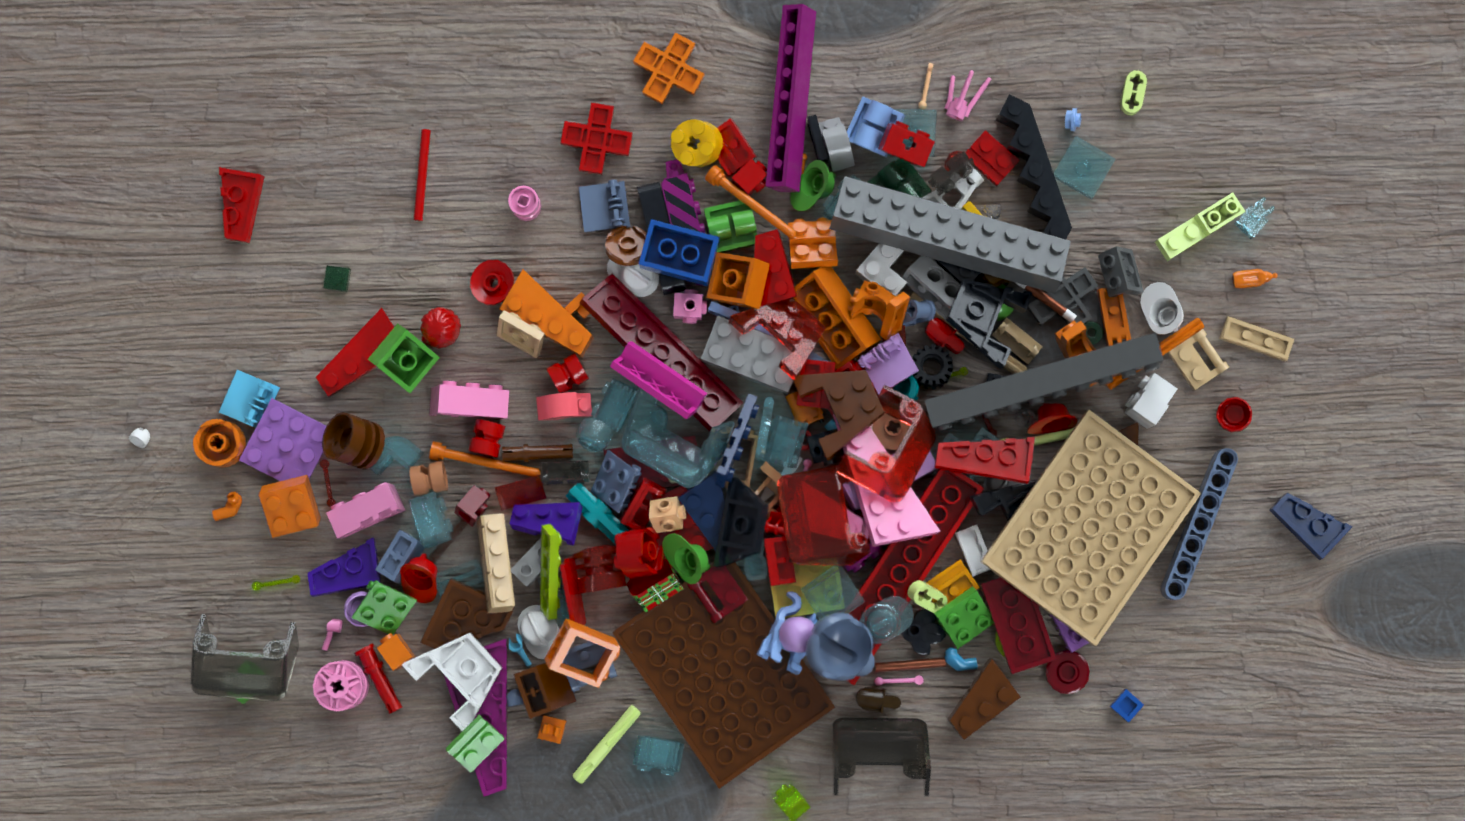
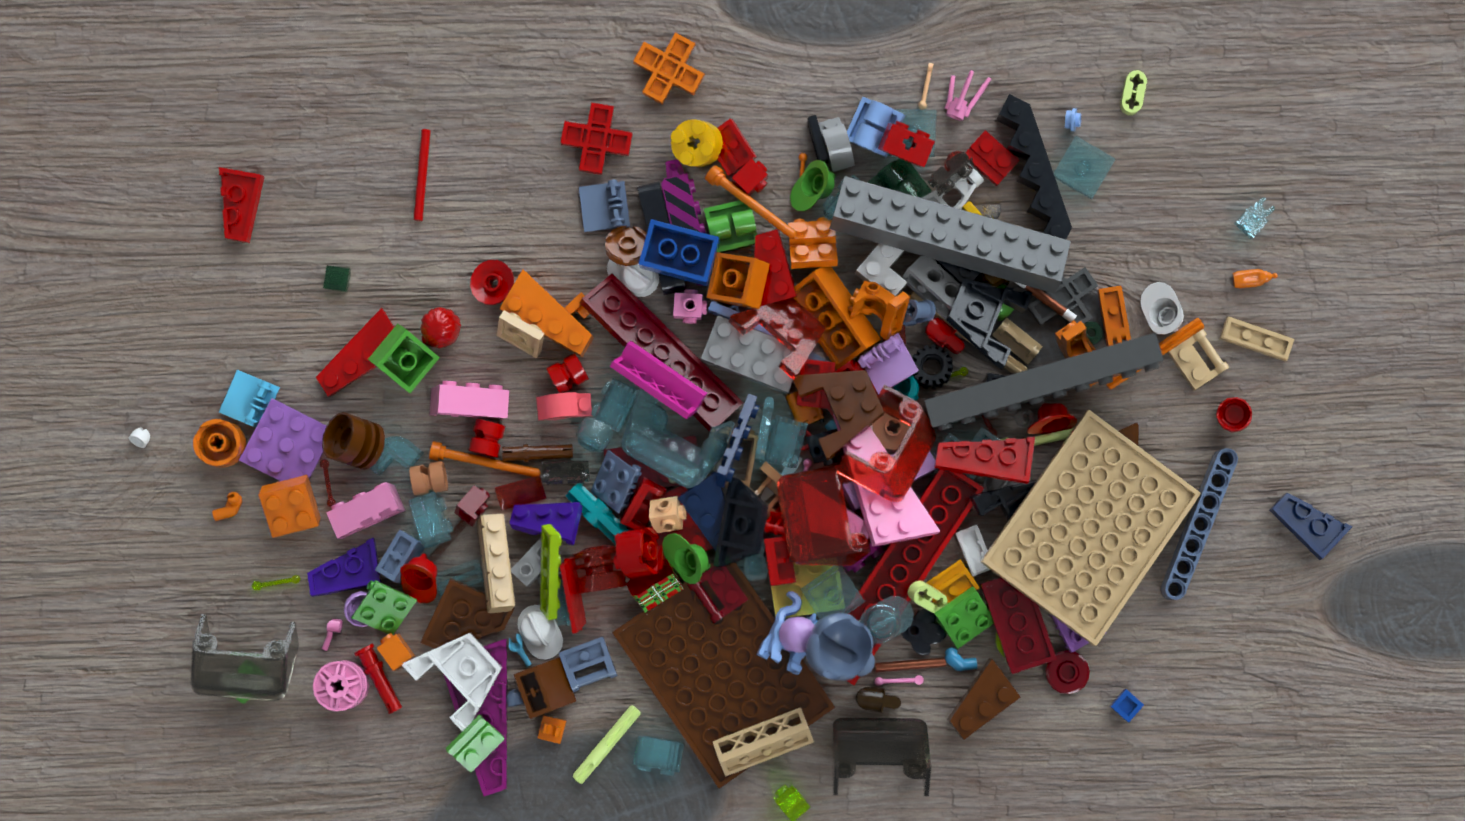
bright pink wheel [508,185,541,221] -> none
orange window [544,619,620,688] -> none
magenta brick [766,4,816,192] -> none
dark grey bracket [1098,246,1144,298] -> none
white brick [1124,373,1177,429] -> none
yellowish green slope [1155,193,1246,261] -> none
none -> tan fence [712,707,814,776]

